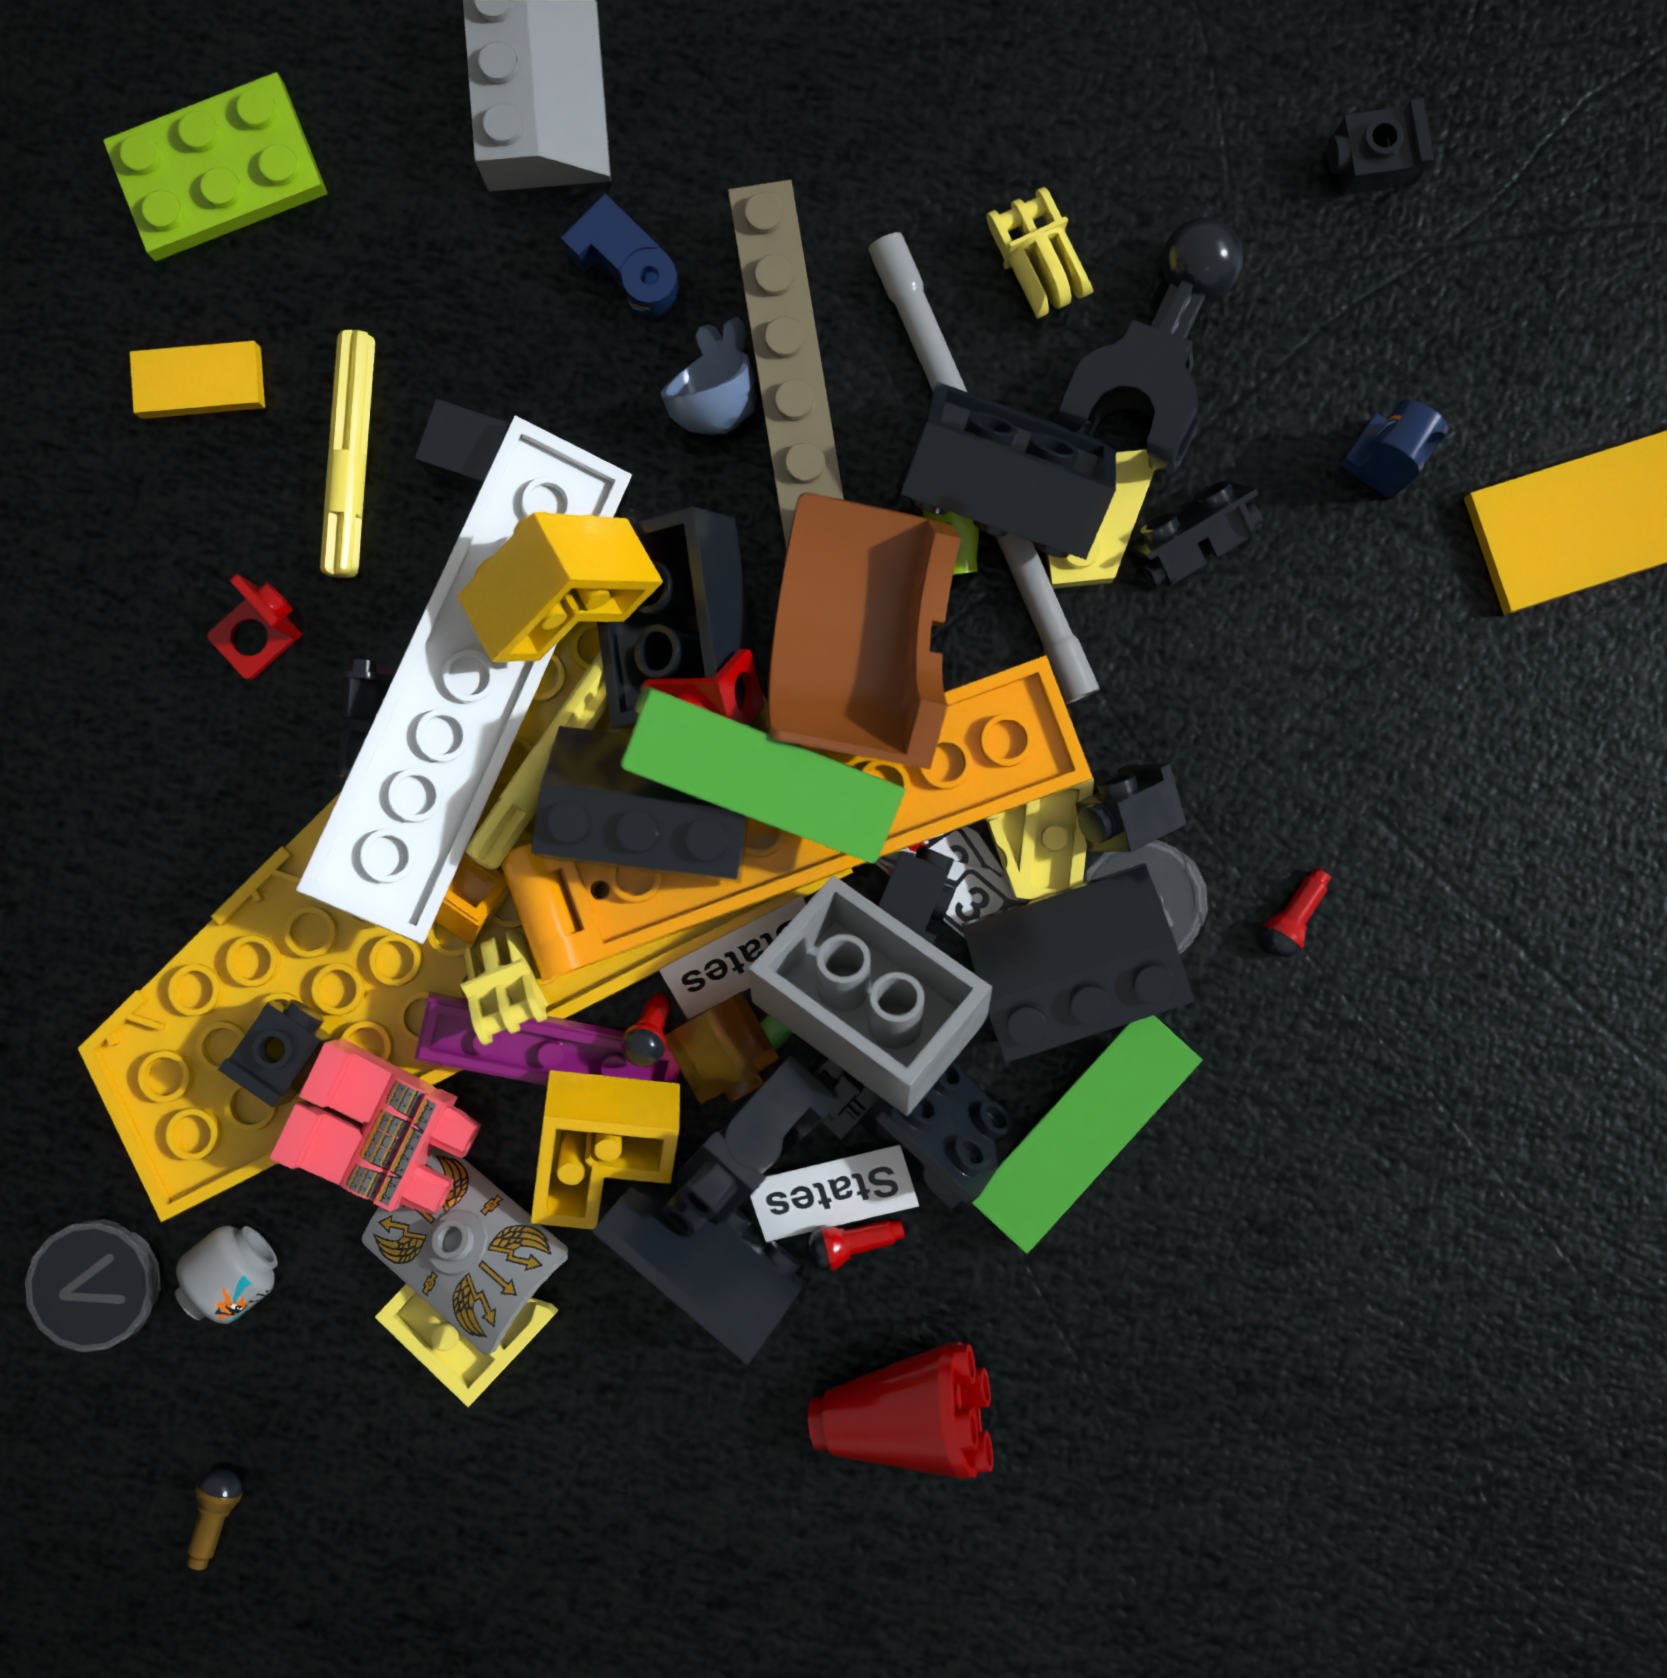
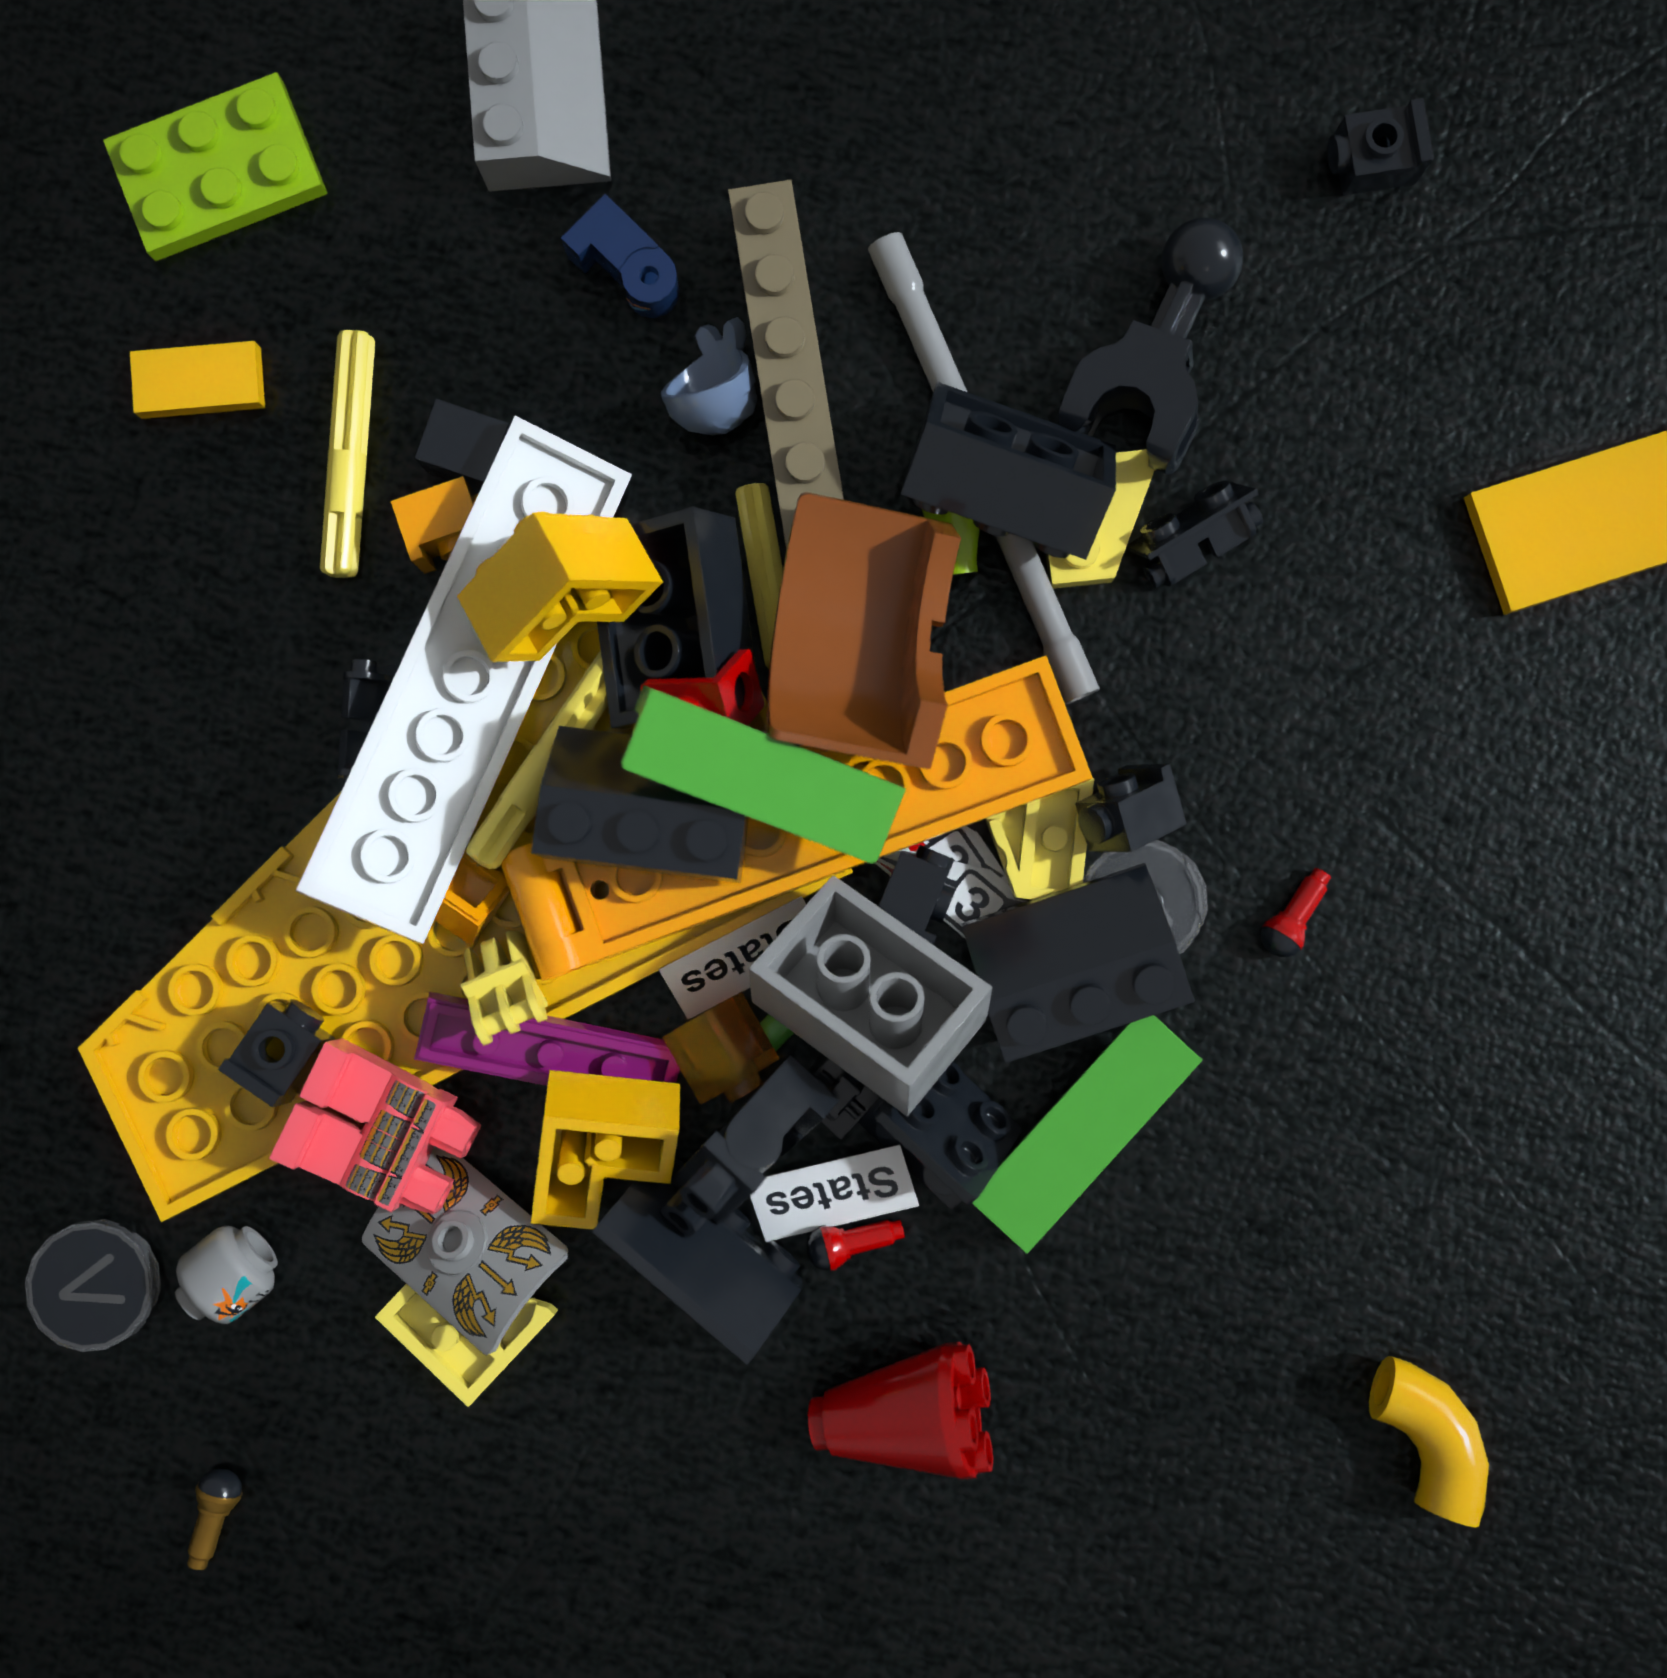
red bracket [208,574,303,680] -> none
piece [621,993,670,1067] -> none
light yellow arm [986,187,1094,319] -> none
dark blue leg [1339,399,1449,500] -> none
none -> light orange brick [391,476,479,574]
none -> light yellow axle [735,483,783,668]
none -> yellow cylinder [1369,1356,1489,1527]

